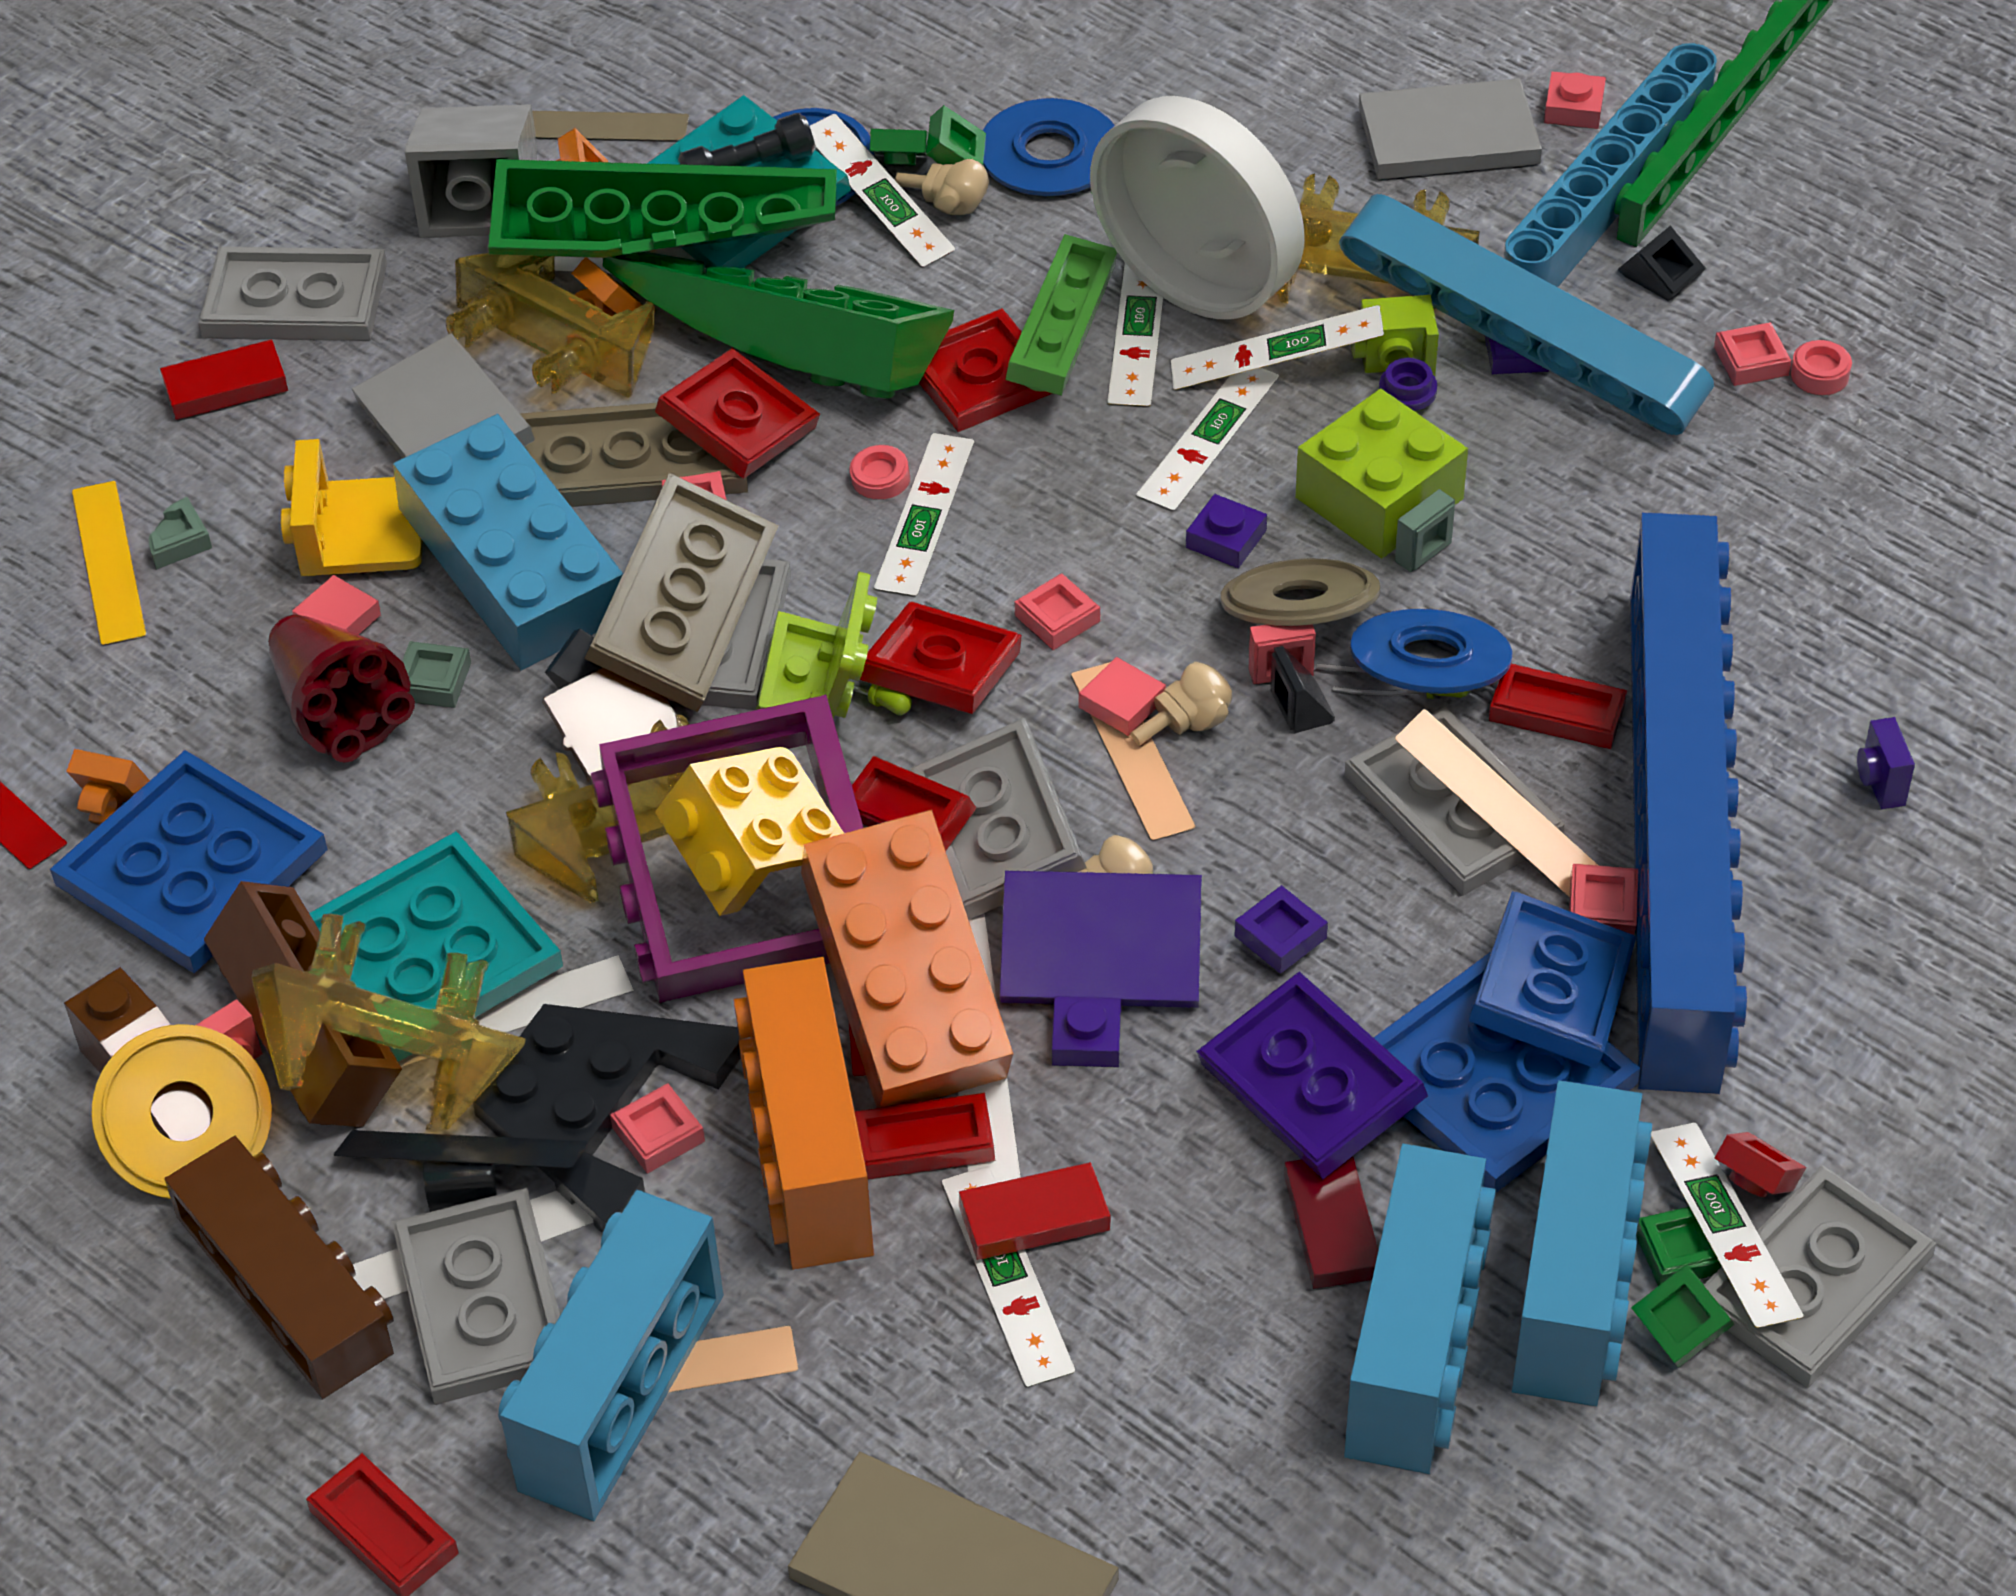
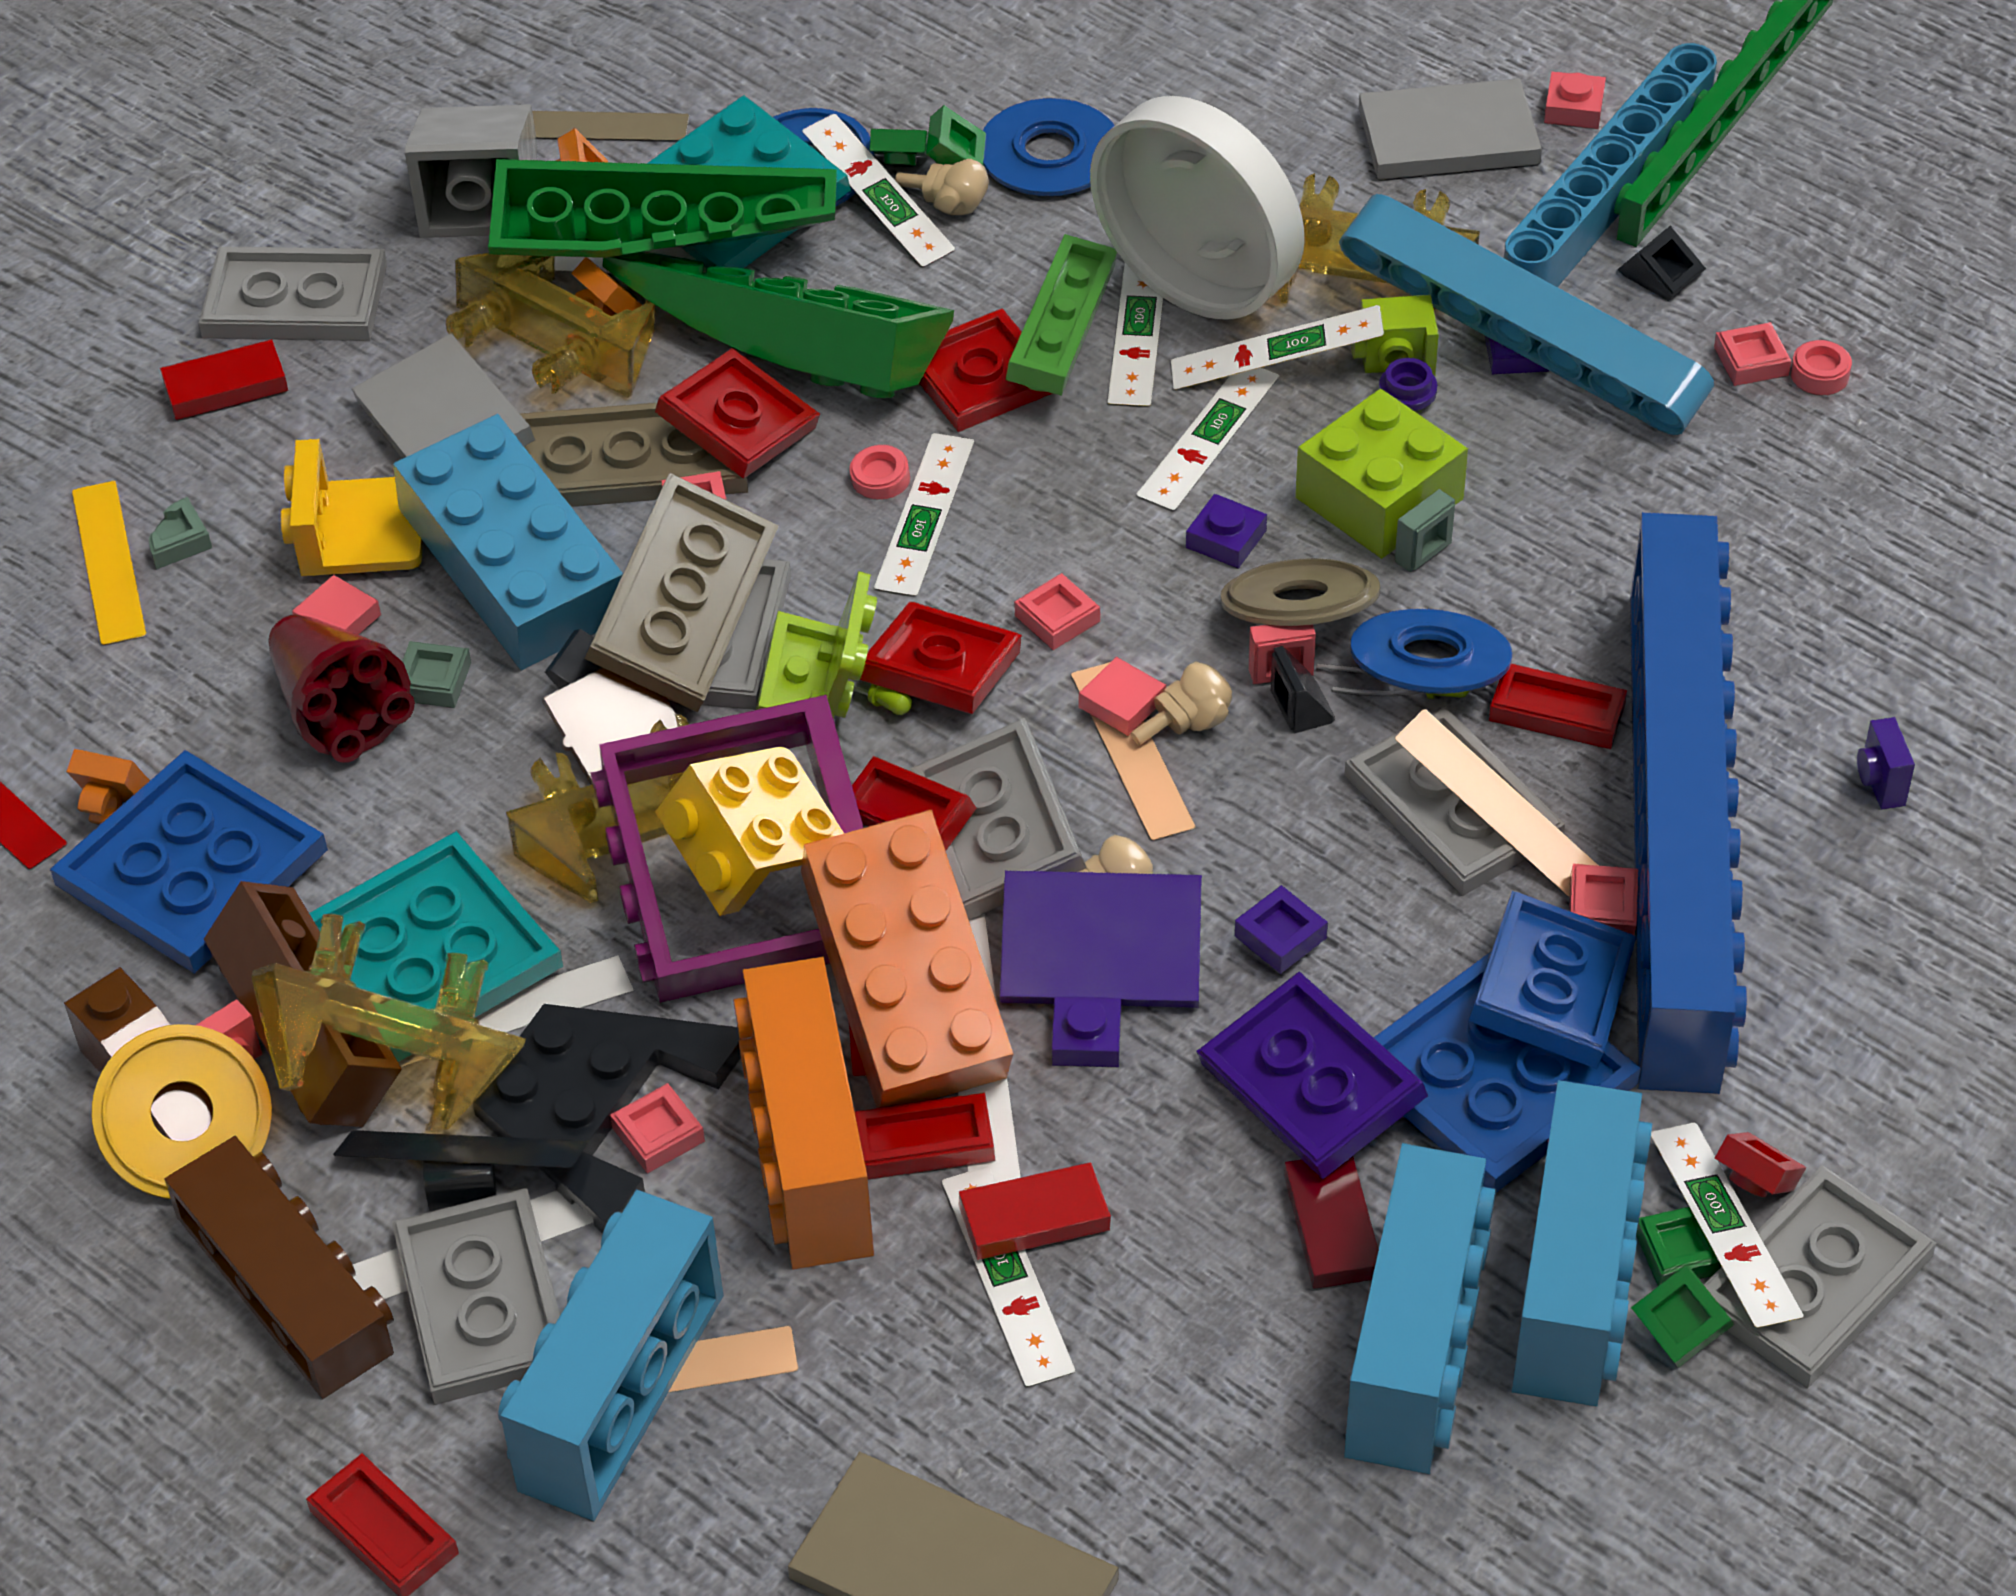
black piece [678,113,816,166] -> none

